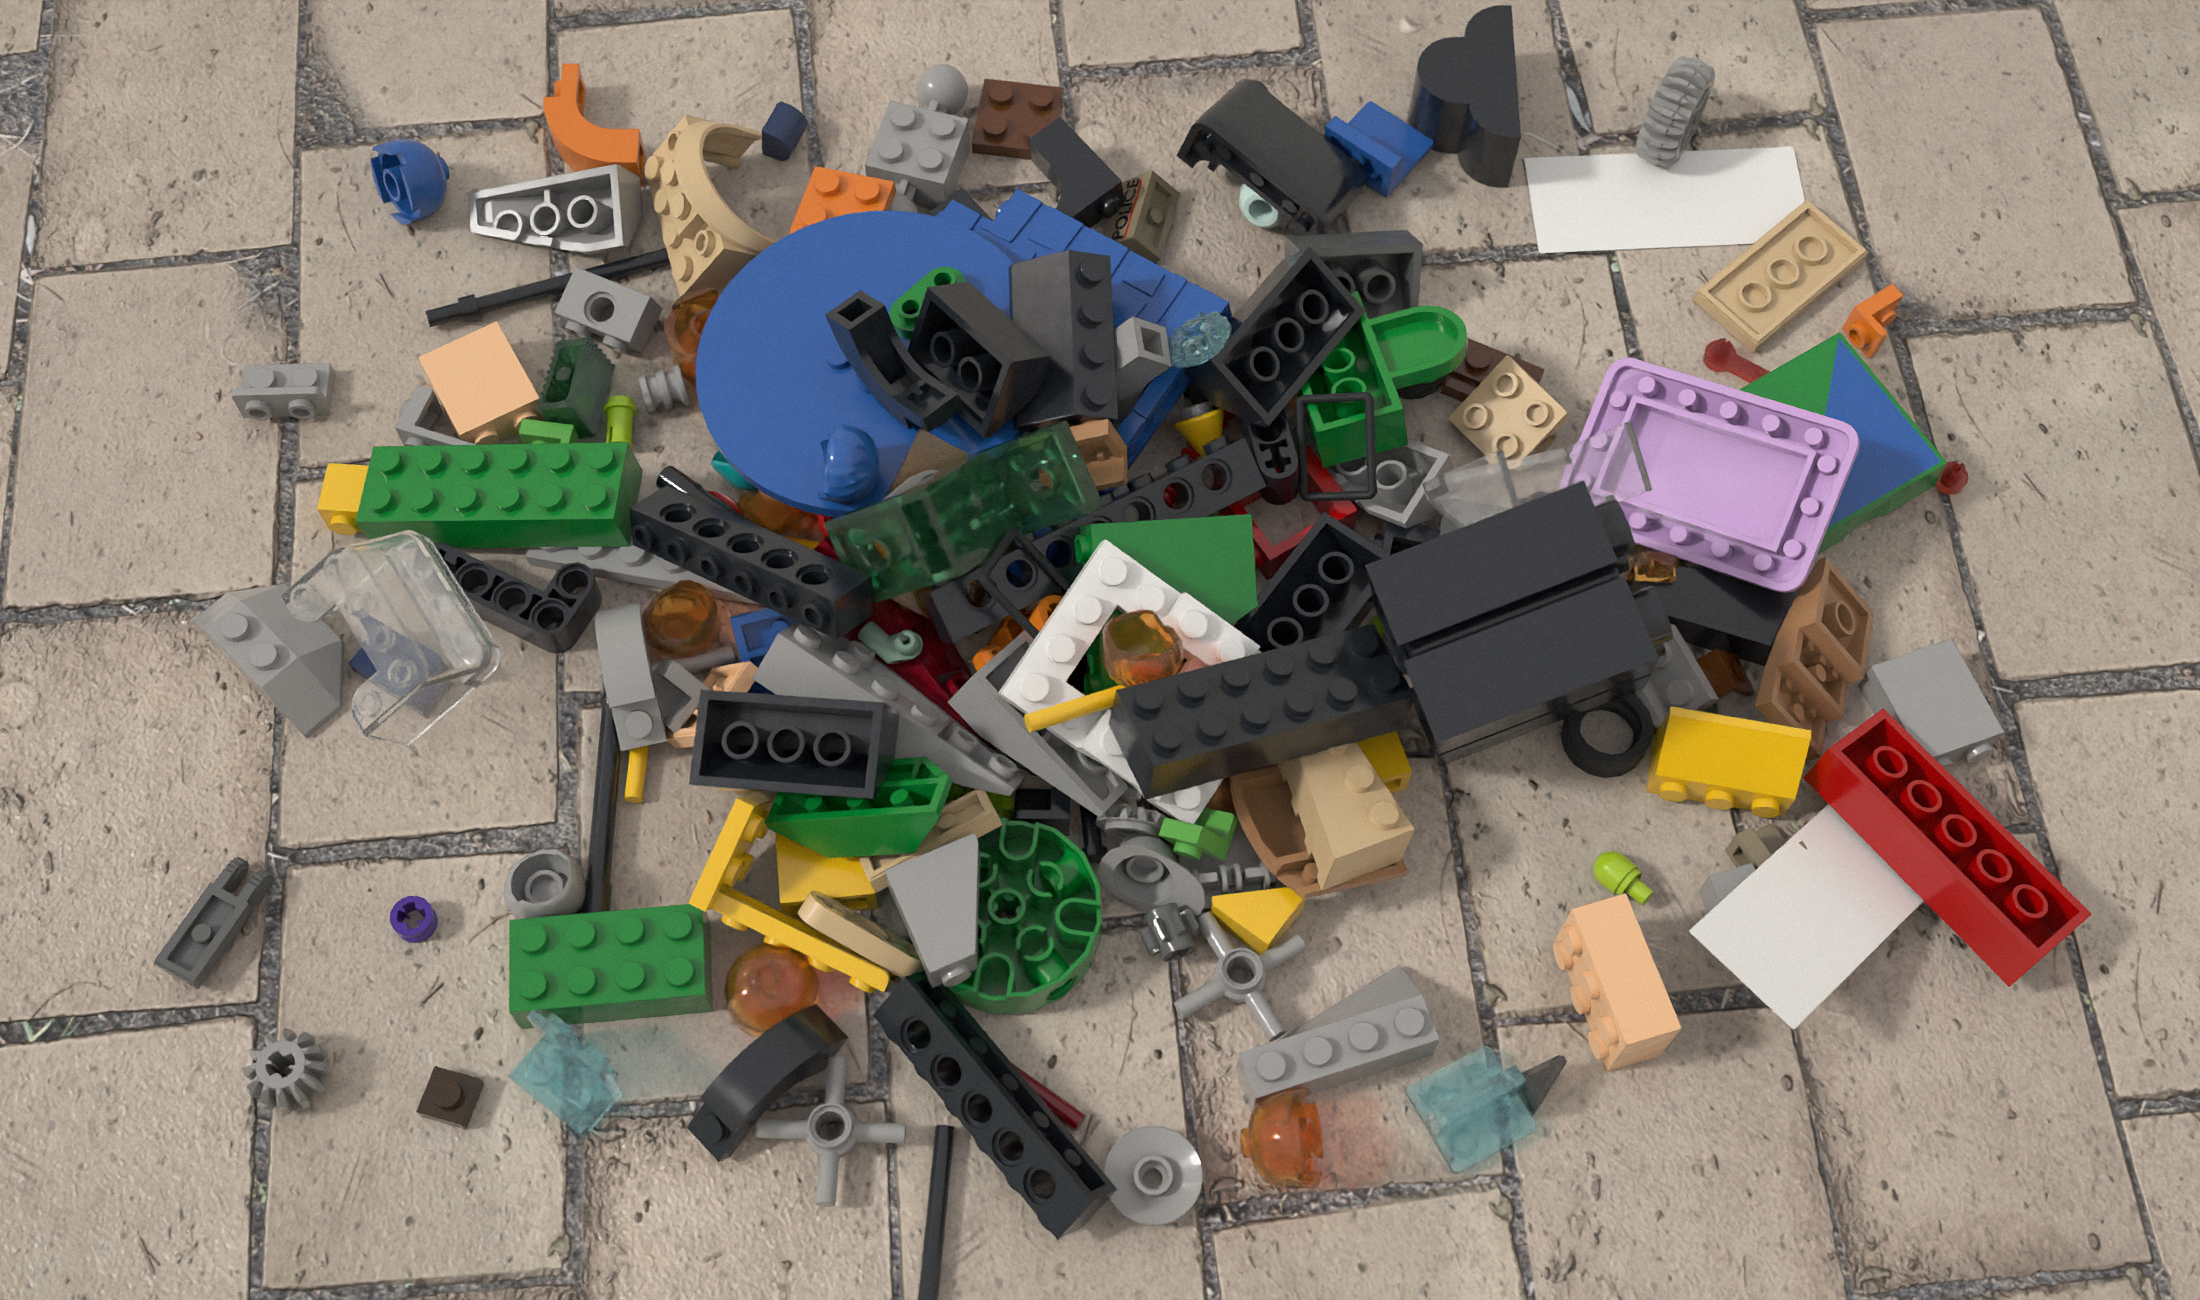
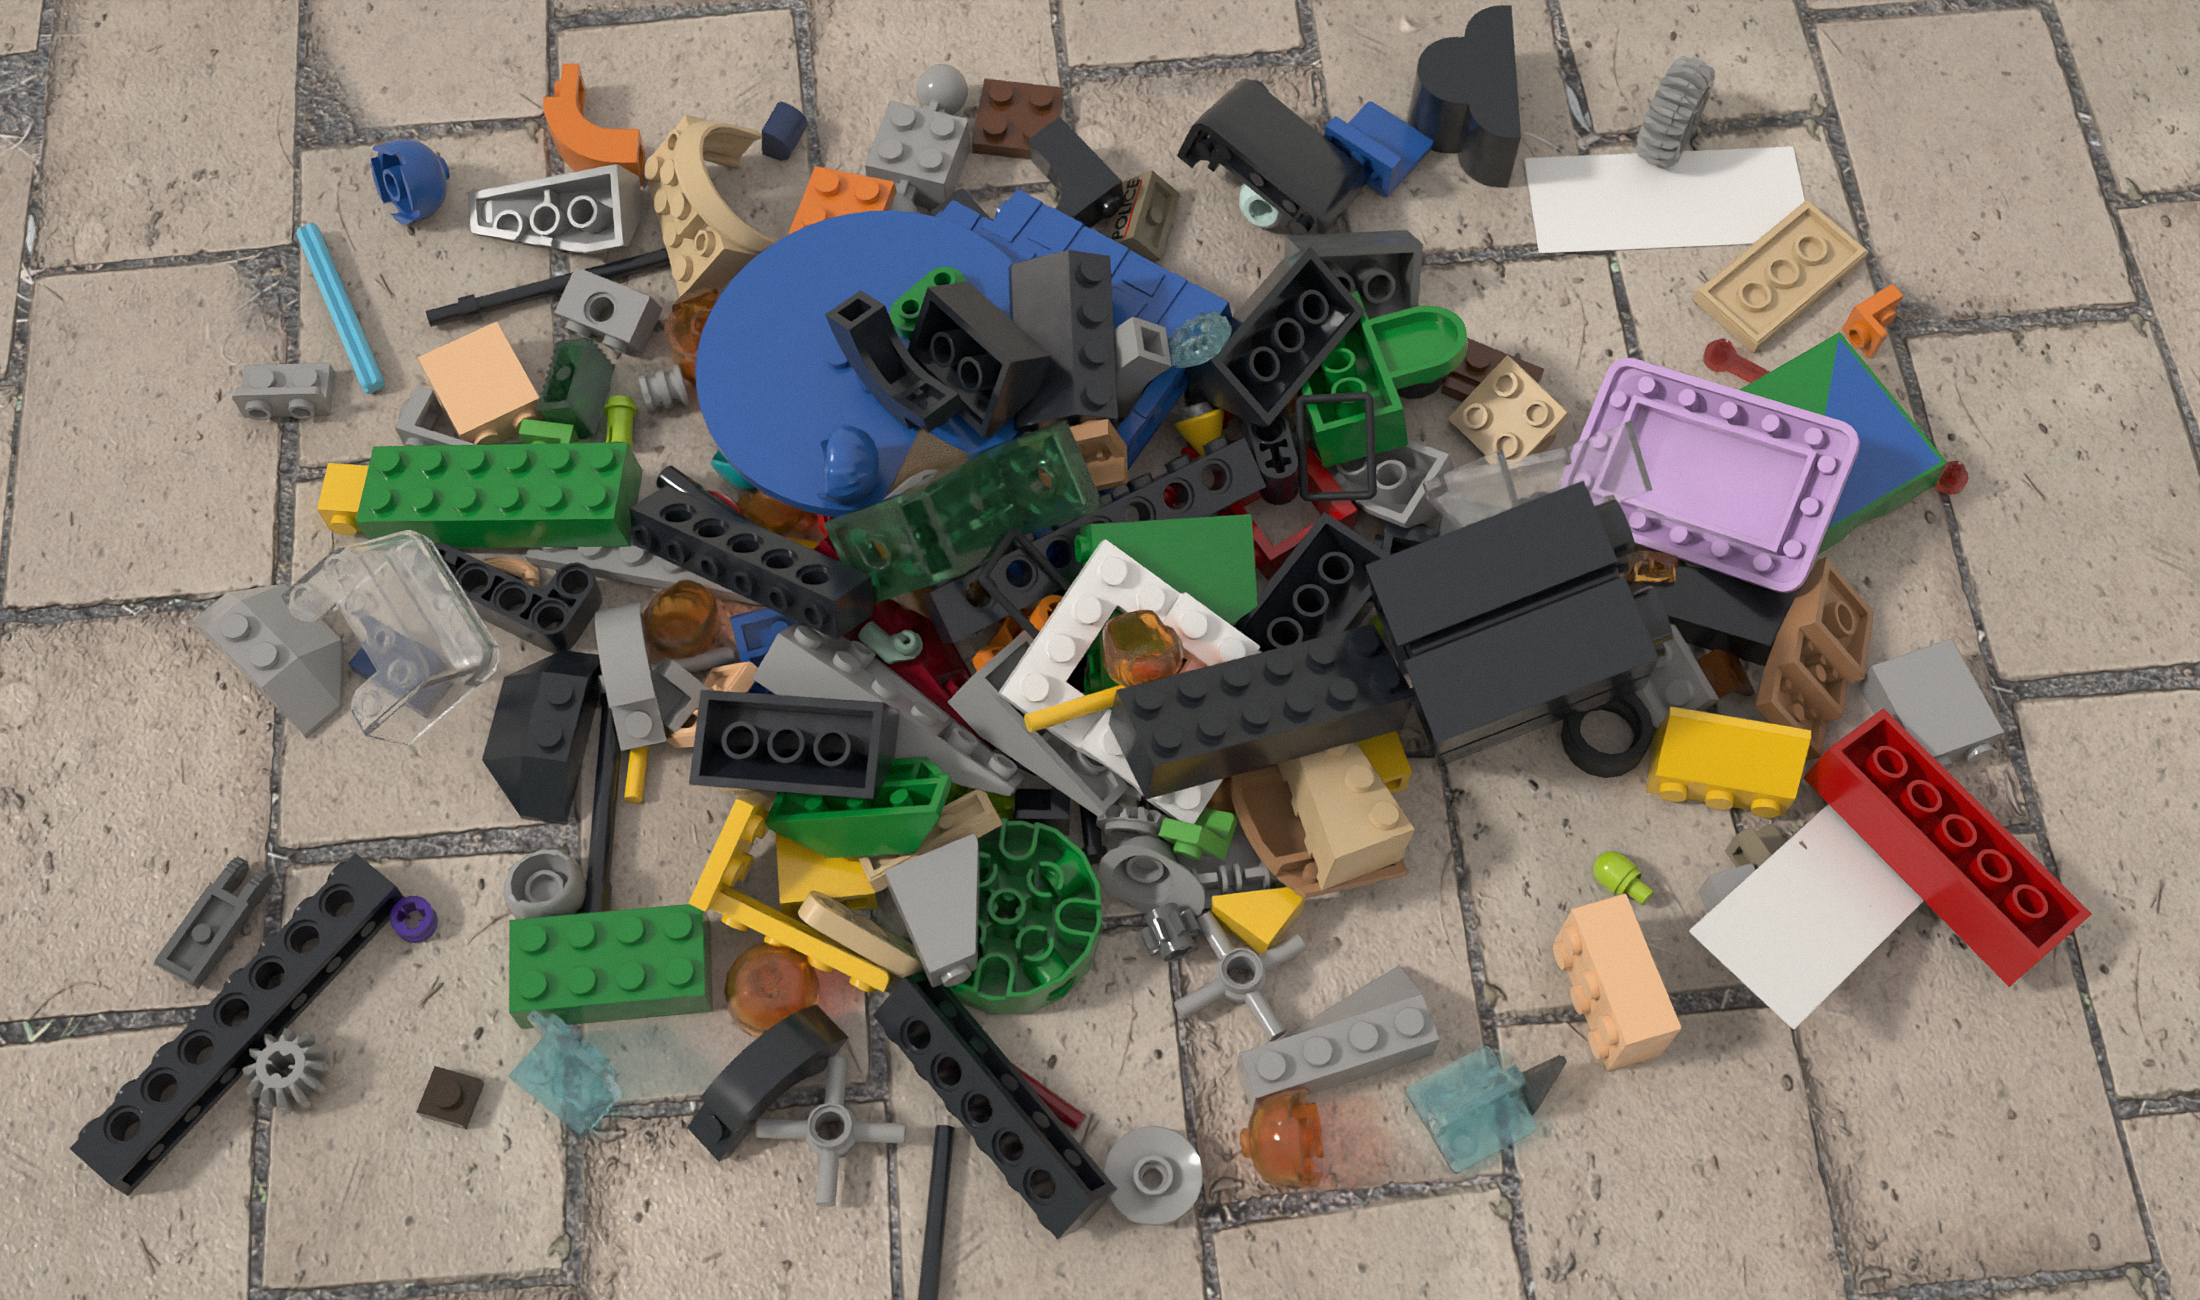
none -> black brick [69,853,405,1196]
none -> medium azure axle [296,223,385,394]
none -> light nougat piece [482,557,540,589]
none -> black wedge [482,650,602,825]

